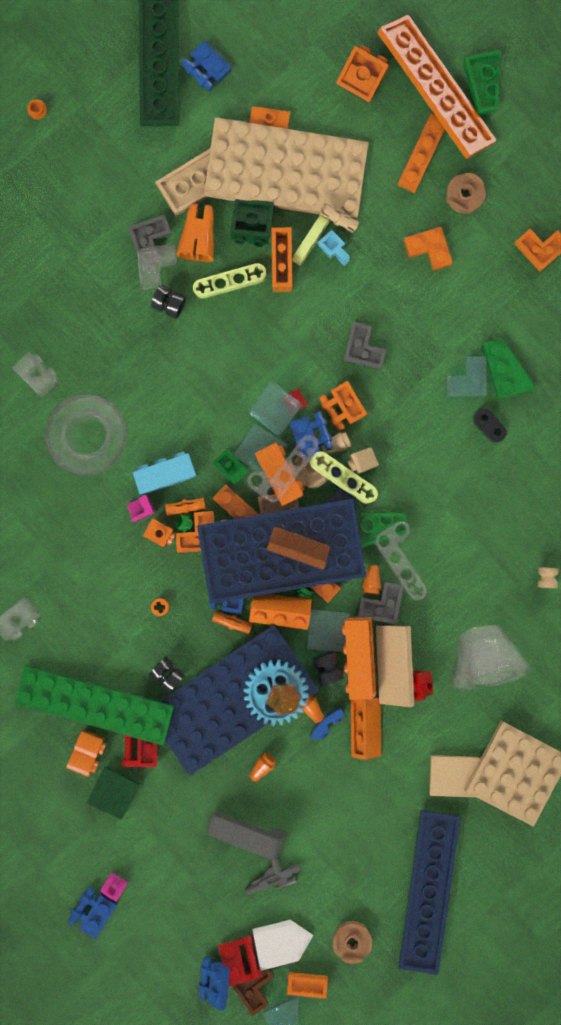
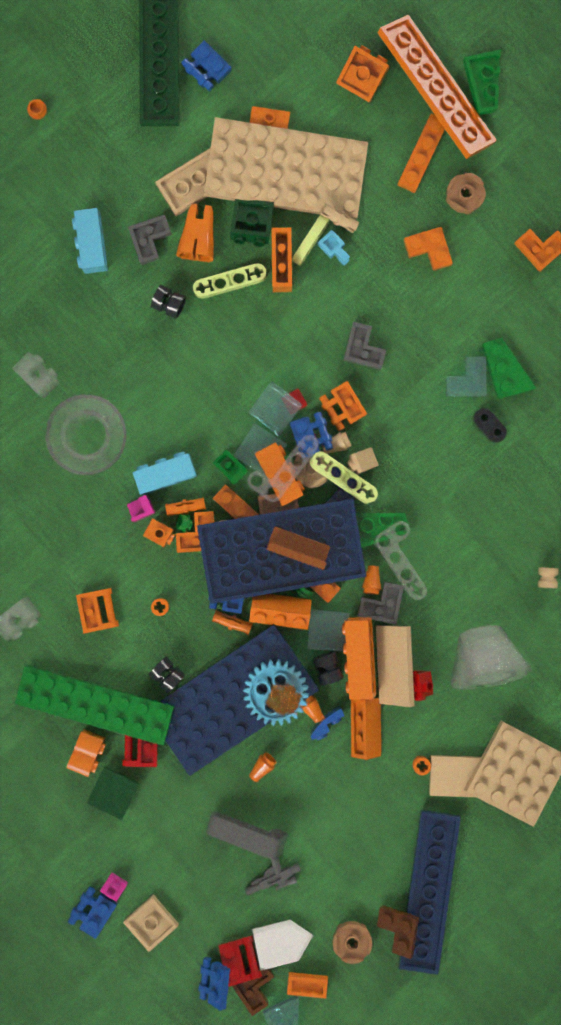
clear plate [137,244,177,290] -> none
none -> medium azure brick [72,208,108,274]
none -> orange plate [76,588,119,633]
none -> tan tile [123,894,179,952]
none -> reddish brown plate [377,905,419,959]
none -> orange bush [412,756,431,775]

